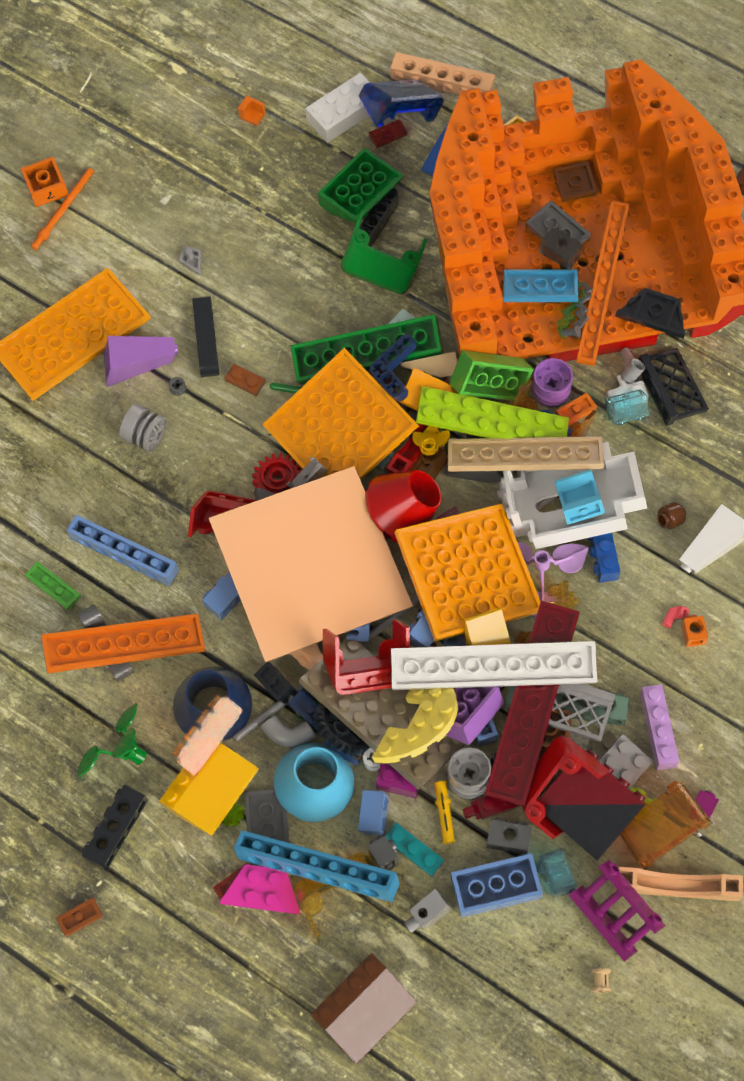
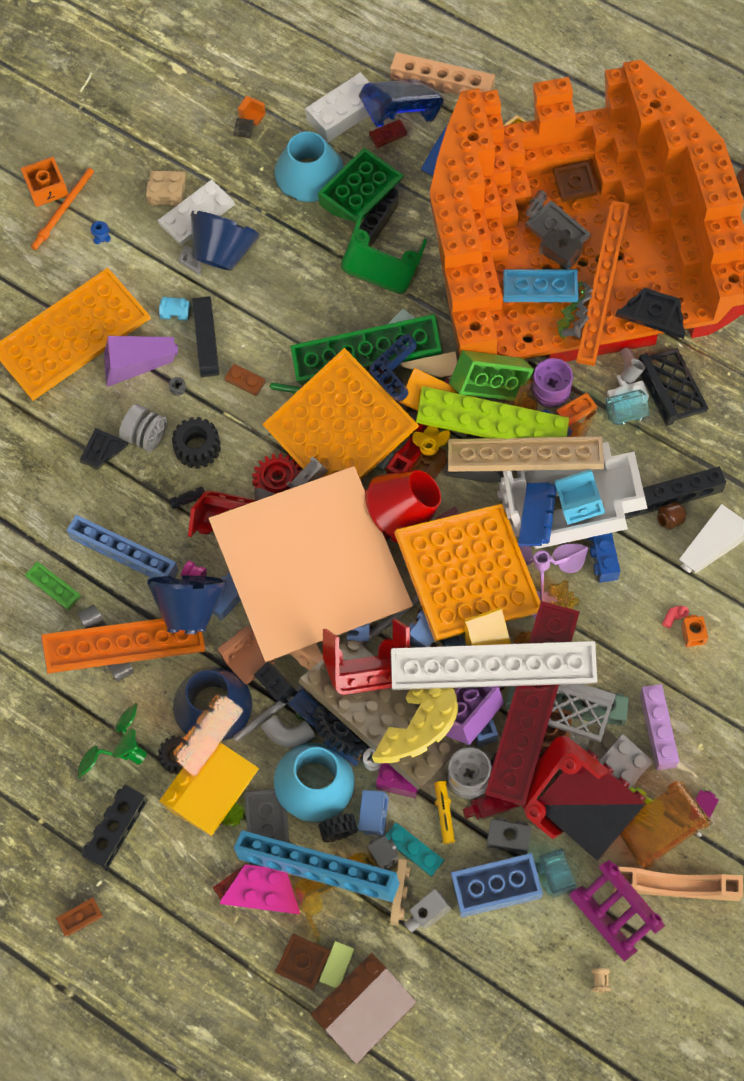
none -> black wing [80,428,128,469]
none -> blue brick [90,221,111,244]
none -> tan plate [146,171,186,206]
none -> dark blue cone [147,575,227,634]
none -> white plate [158,179,235,246]
none -> black tyre [158,735,195,775]
none -> medium azure piece [159,297,191,321]
none -> black axle [169,487,205,509]
none -> black tyre [172,417,221,469]
none -> dark pink wheel [181,561,207,578]
none -> dark blue cone [190,210,260,271]
none -> nougat bracket [217,626,275,684]
none -> clear smoke plate [233,118,254,138]
none -> medium azure cone [275,132,344,202]
none -> reddish brown plate [275,933,331,991]
none -> black tyre [318,813,358,843]
none -> yellowish green tile [319,941,355,988]
none -> tan plate [390,859,411,926]
none -> blue windscreen [518,482,557,546]
none -> dark grey axle [525,190,547,218]
none -> black brick [624,466,726,519]

